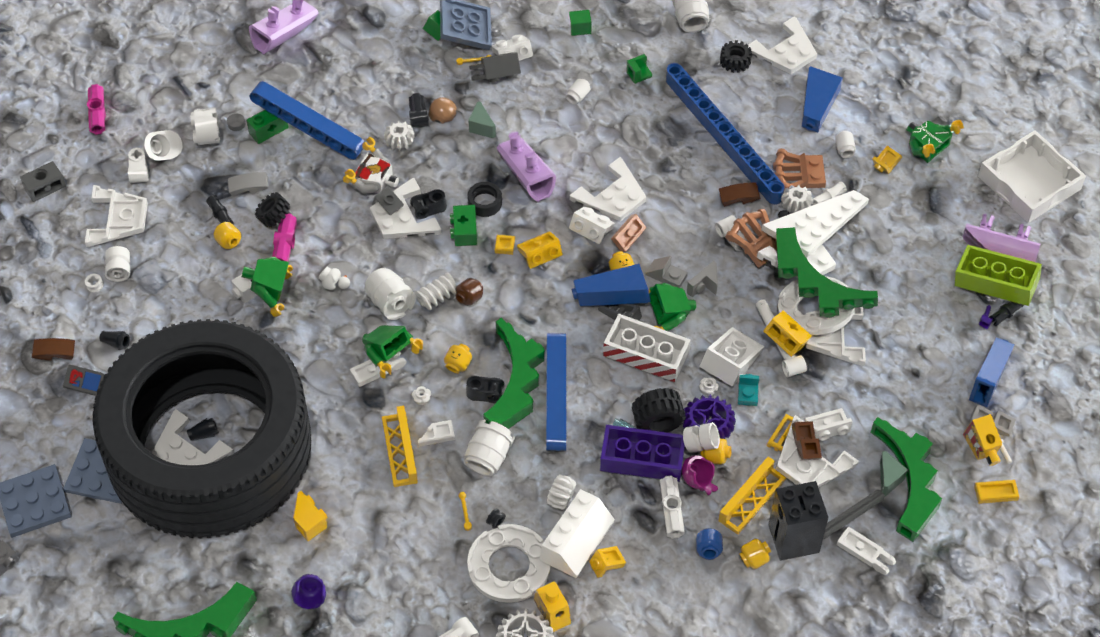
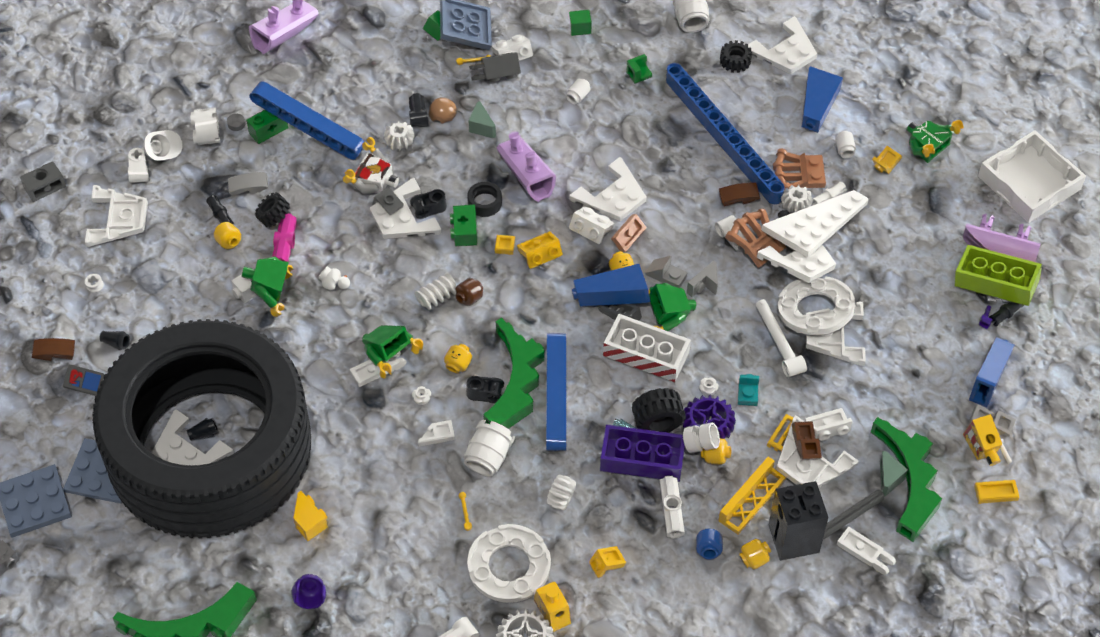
dark pink piece [87,84,106,135] -> none
white wheel [105,246,130,282] -> none
white piece [365,268,416,320] -> none
yellow fence [382,405,418,487] -> none
black bush [486,508,506,529] -> none
white slope [540,489,615,578] -> none
magenta hat [682,455,718,496] -> none
white slope [699,327,764,386] -> none
yellow brick [763,310,812,357] -> none
green arch [776,227,878,318] -> none

